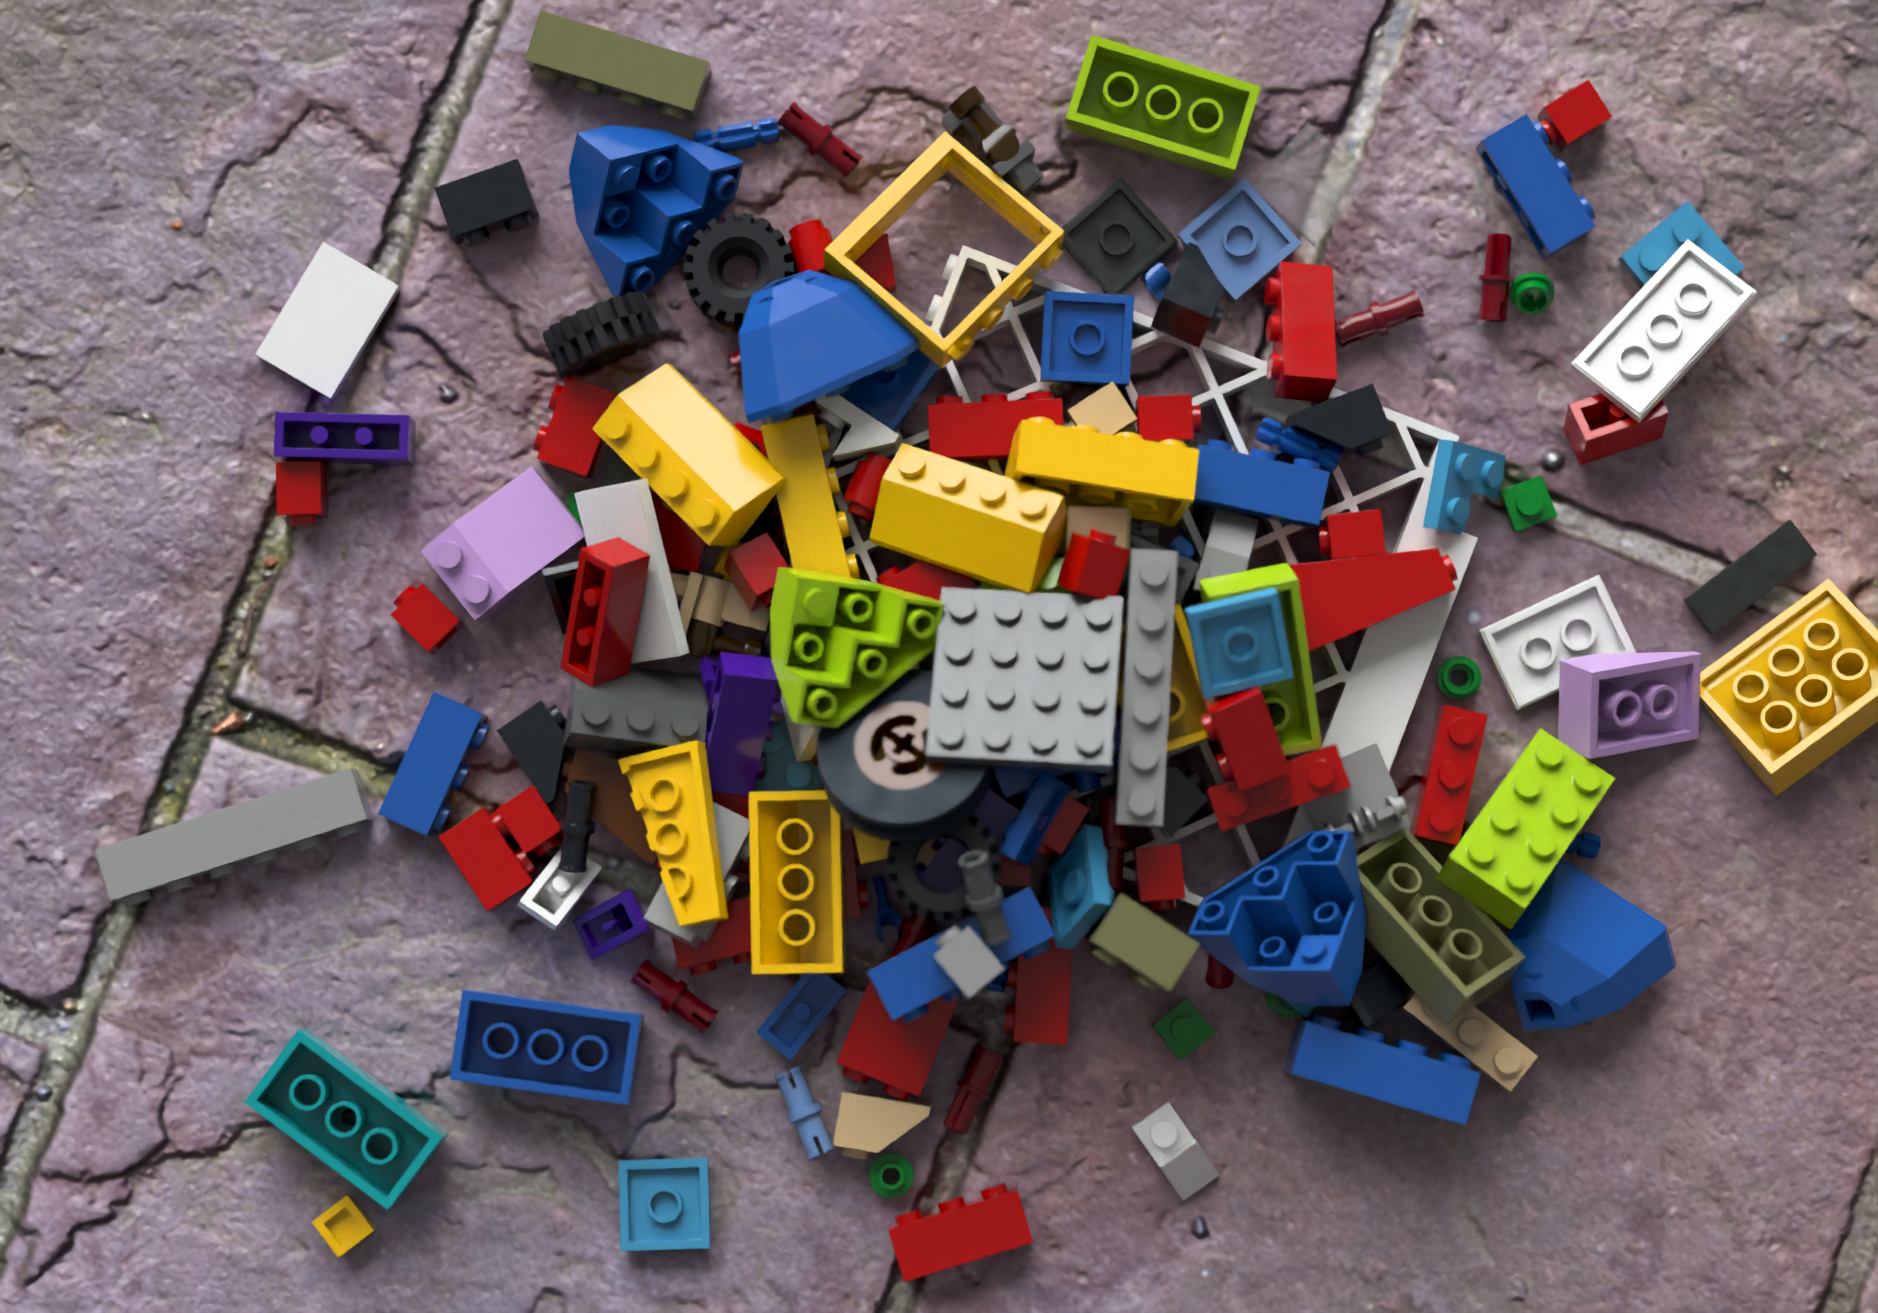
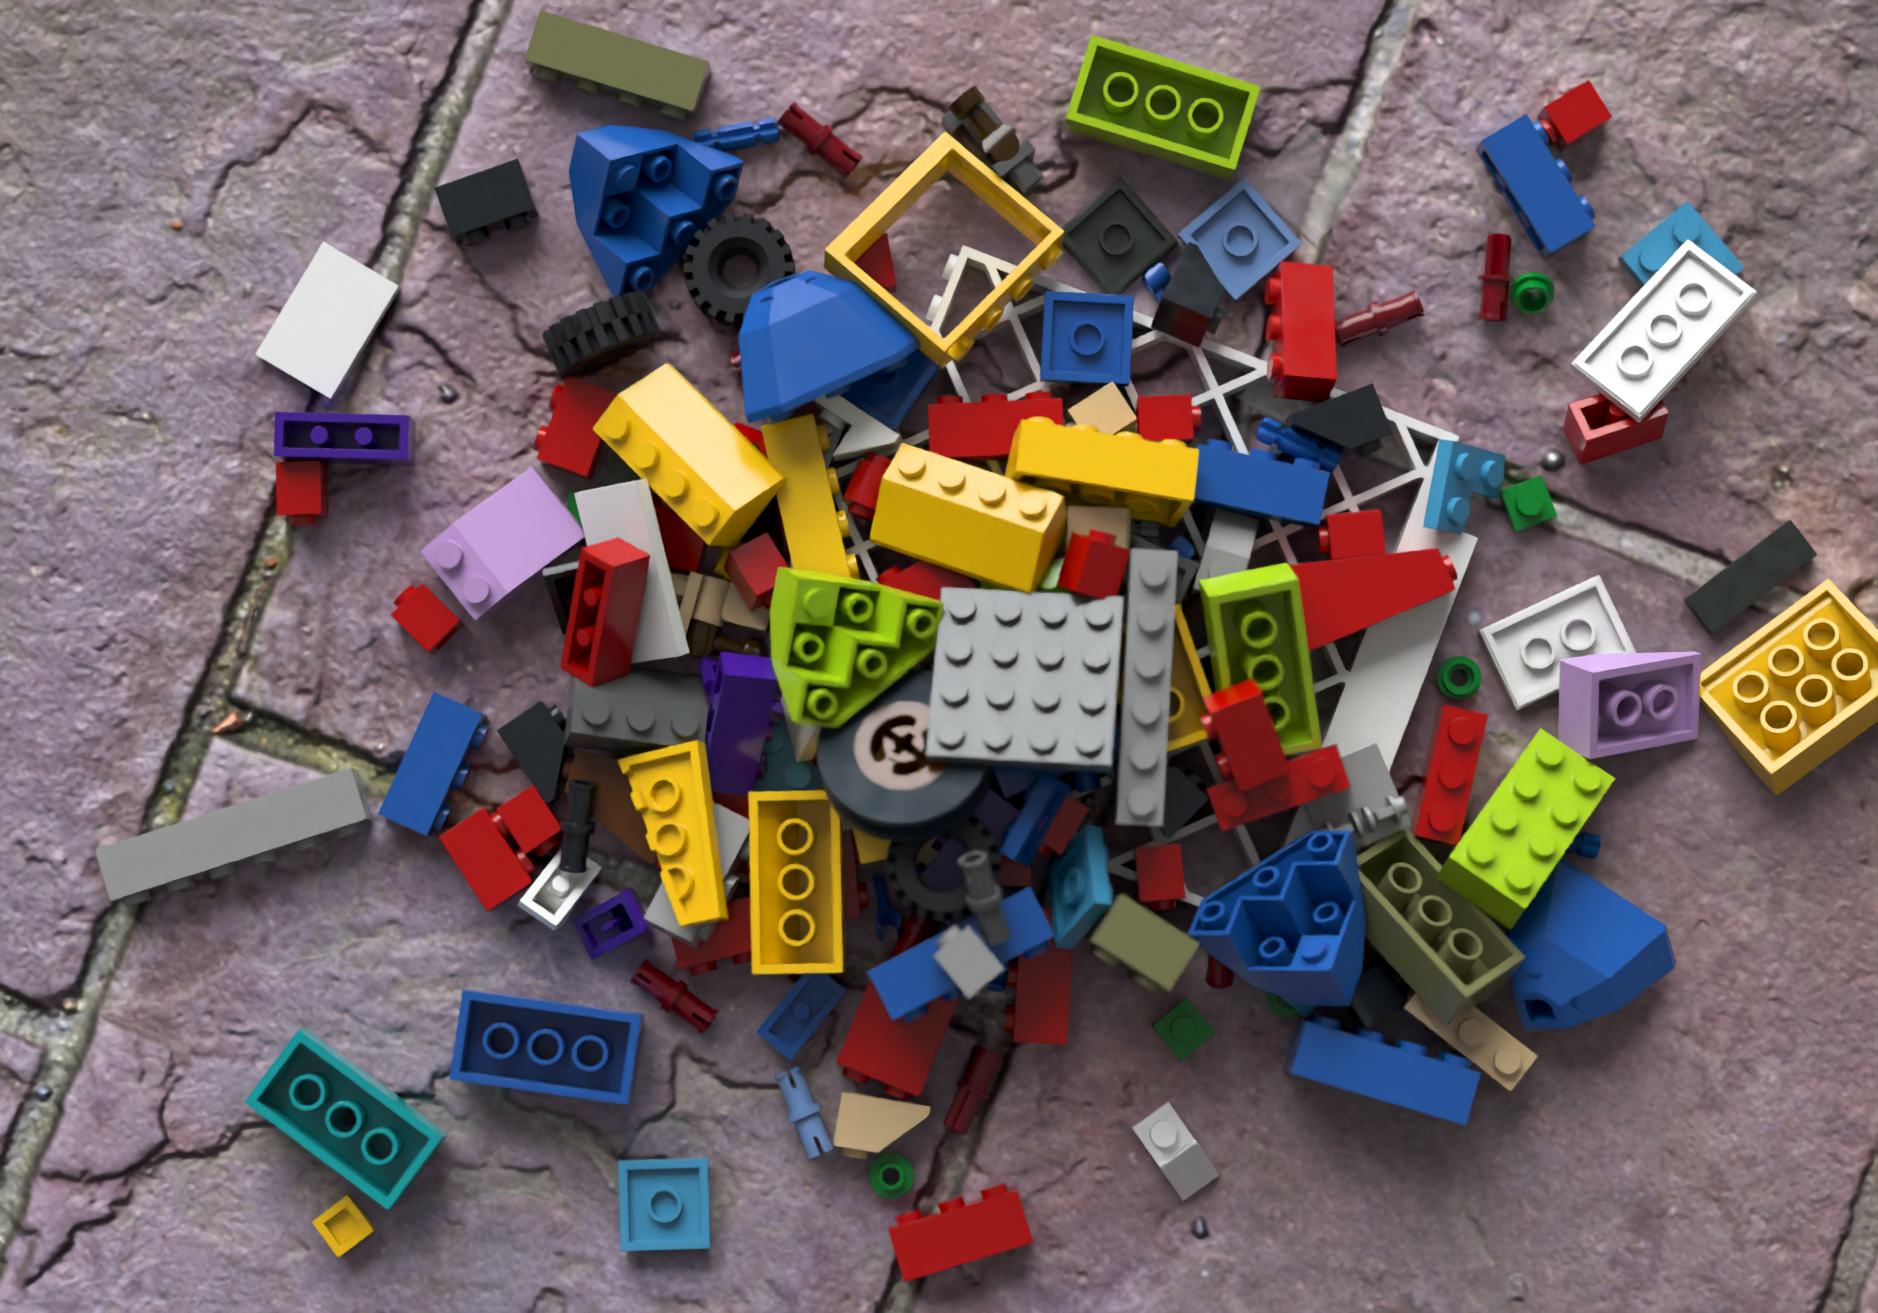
red brick [788,219,833,276] -> none
dark red pin [1099,798,1130,890] -> none
dark azure plate [1185,587,1294,699] -> none

